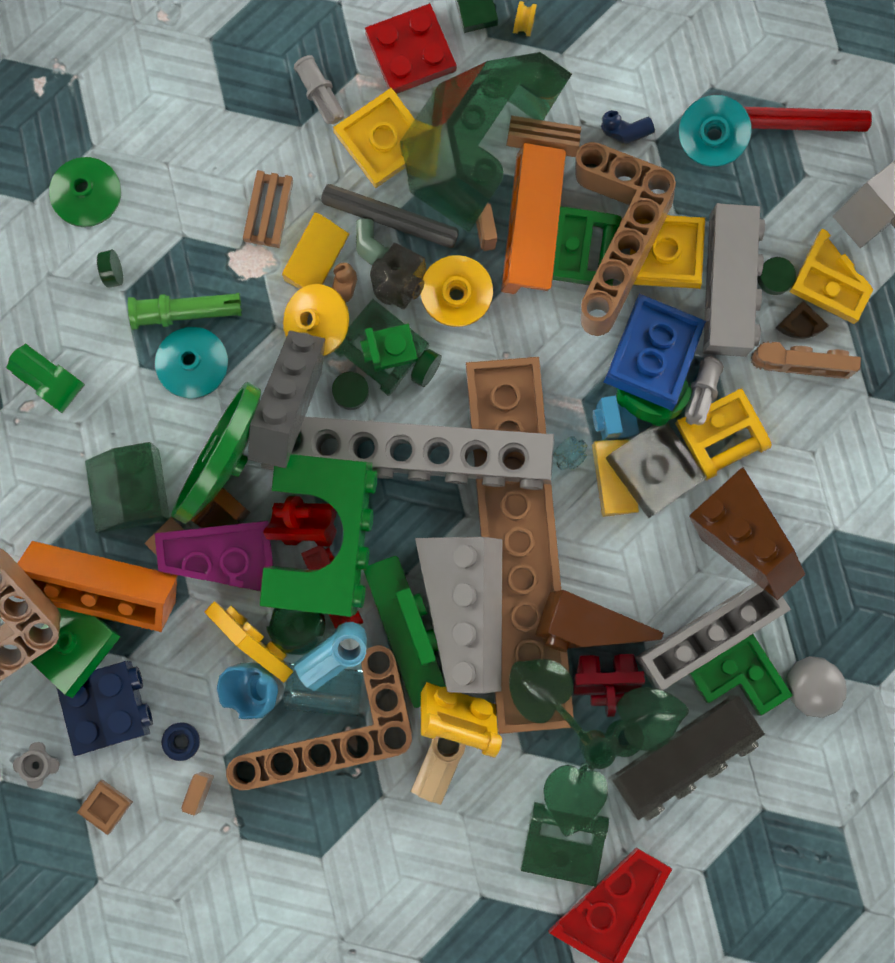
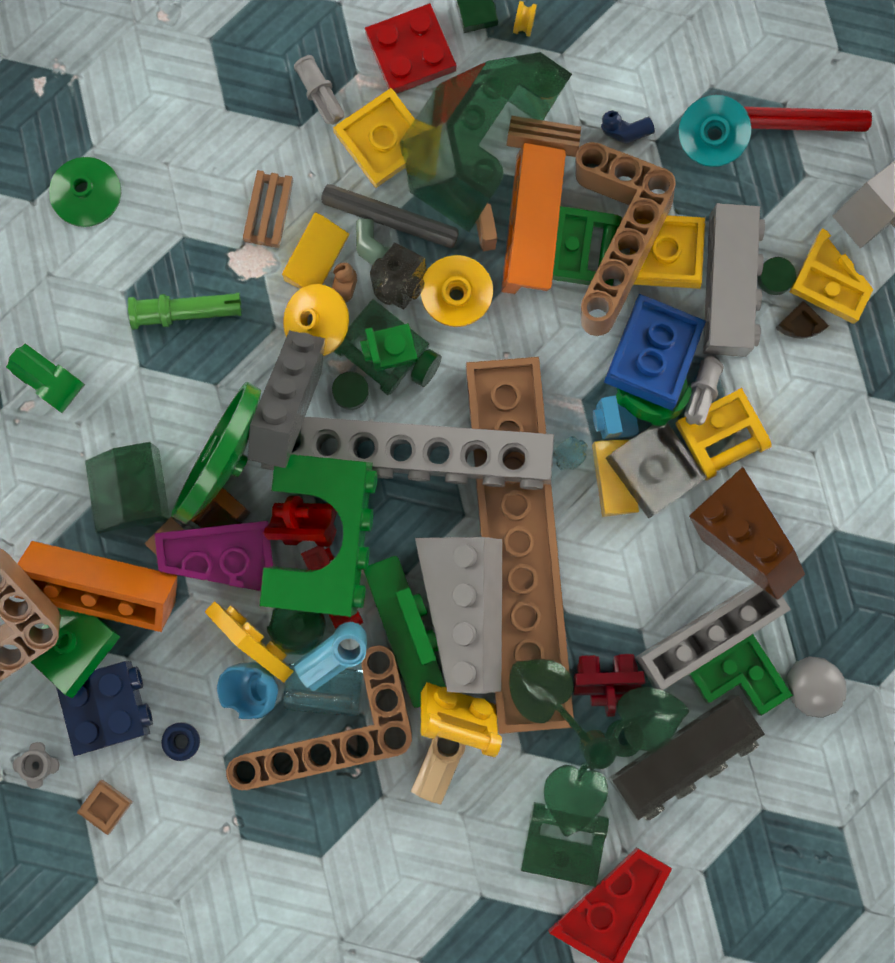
dark green tile [97,249,123,288] -> none
teal dish [155,327,228,399] -> none
medium nougat tile [181,771,214,816] -> none
reddish brown slope [535,590,664,652] -> none
medium nougat hinge [750,341,861,379] -> none

